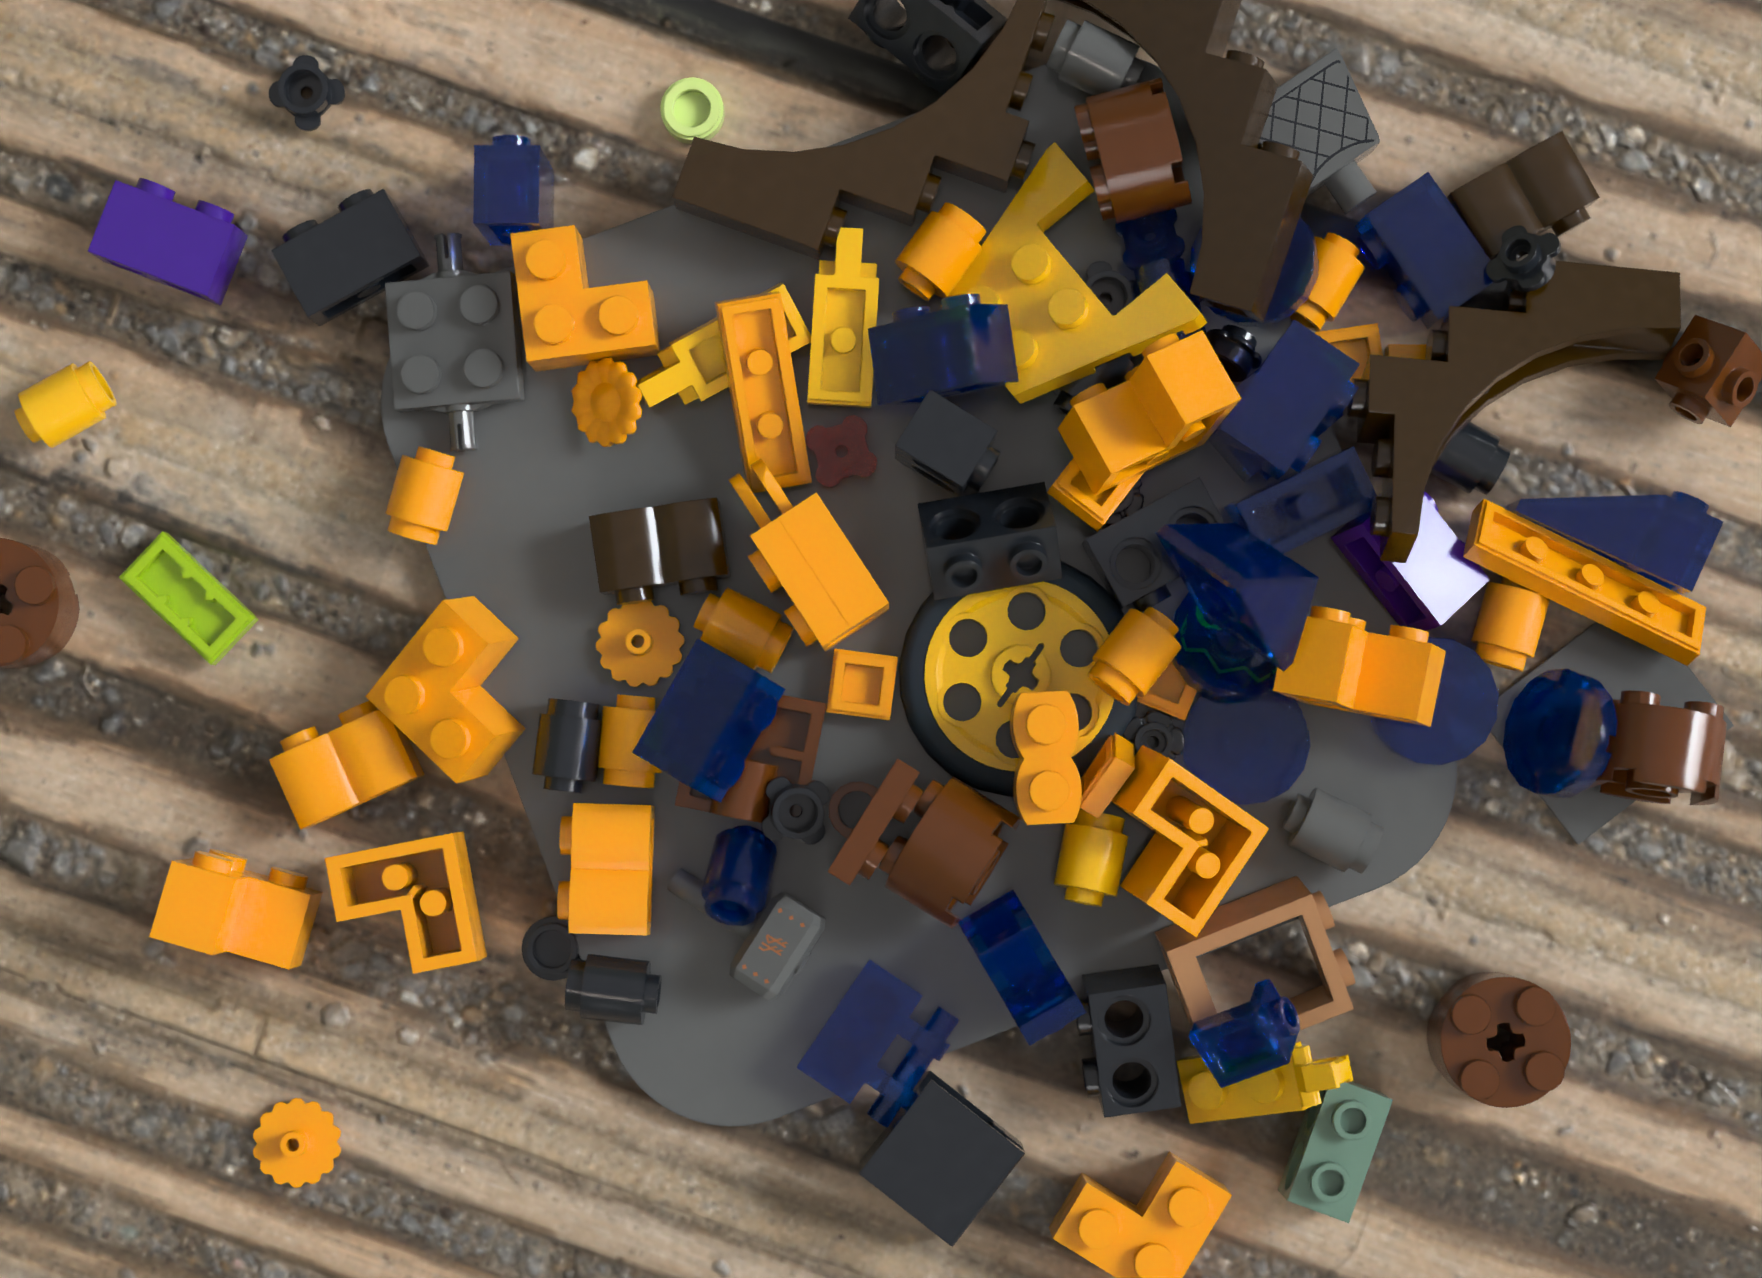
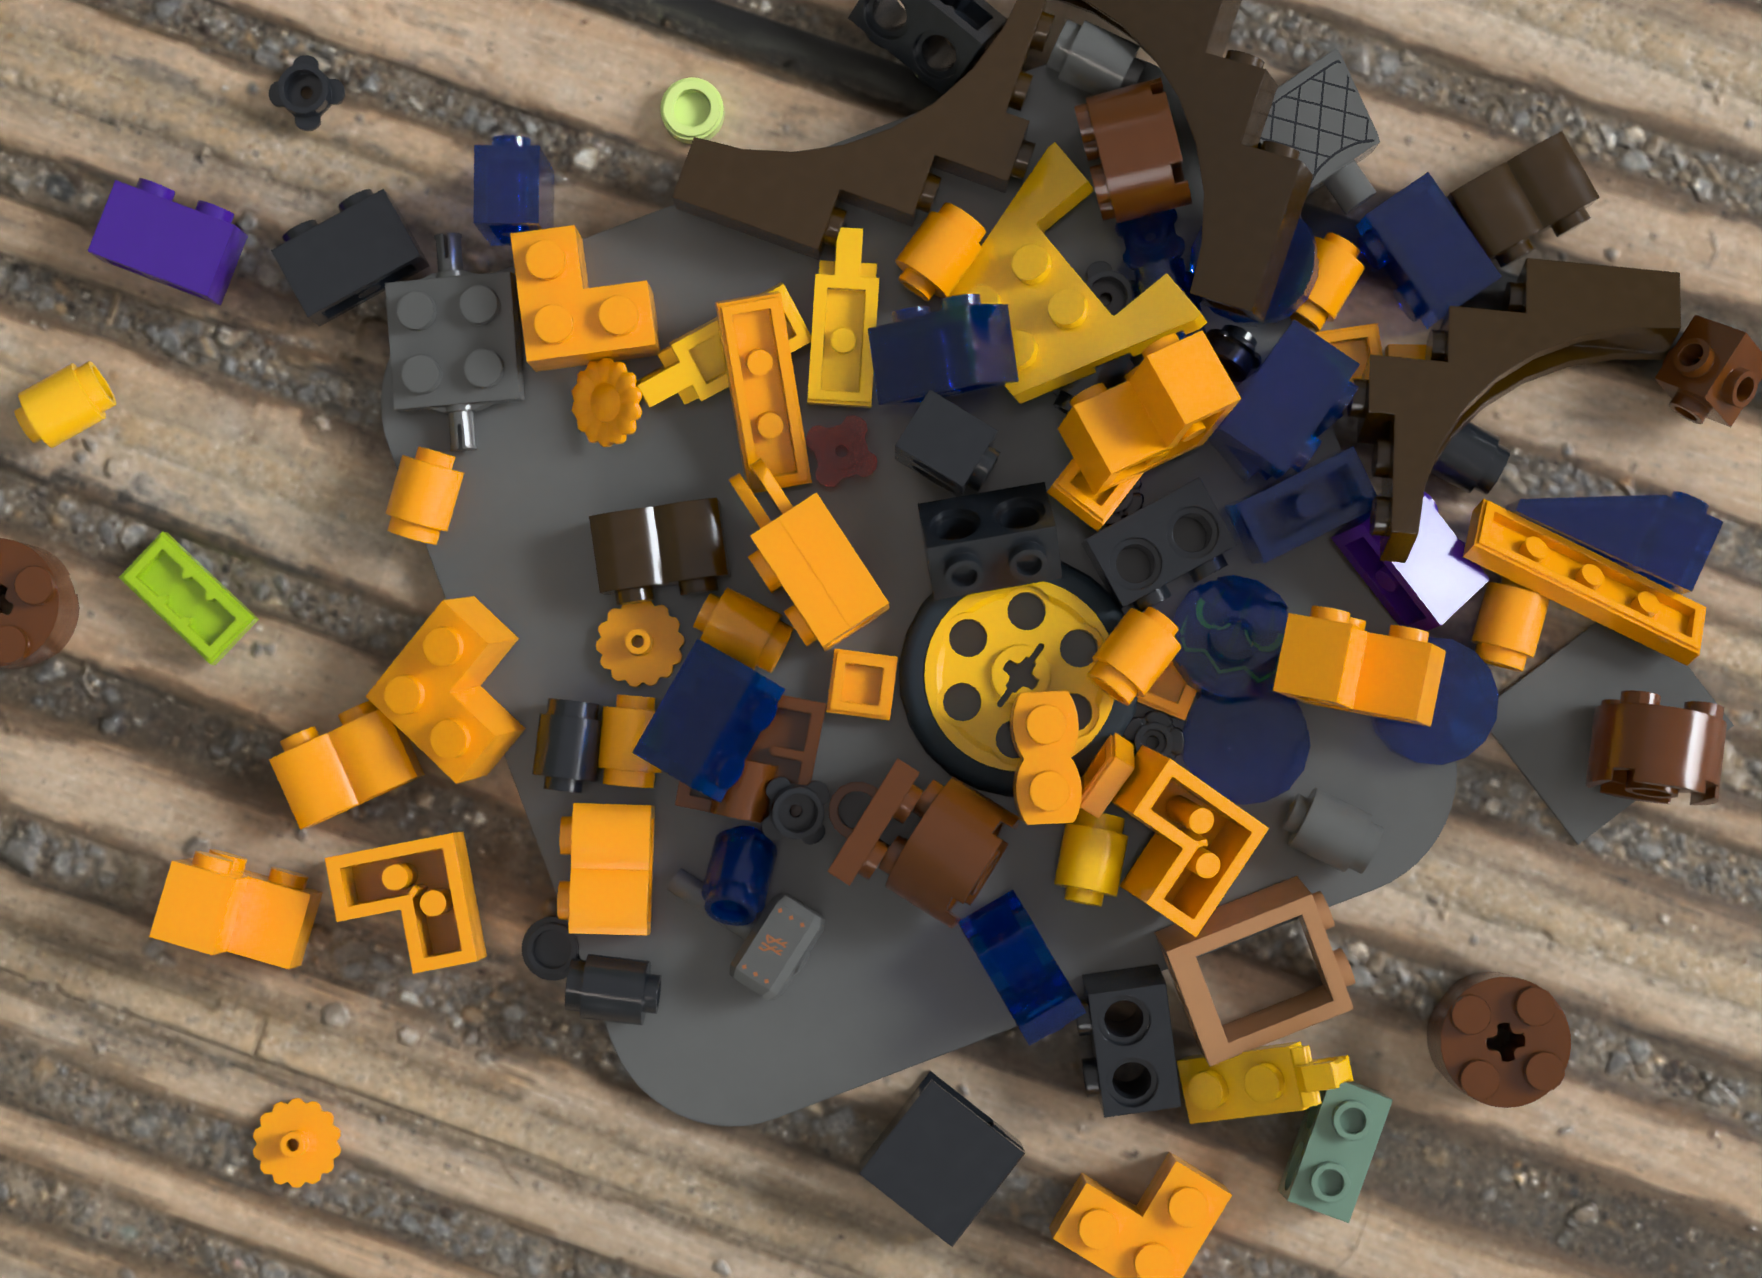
clear blue plate [797,958,960,1127] -> none
clear blue slope [1156,523,1319,672] -> none
clear blue bracket [1189,979,1300,1088] -> none
black plate [1486,225,1561,292] -> none
clear blue tile [1503,668,1618,798] -> none

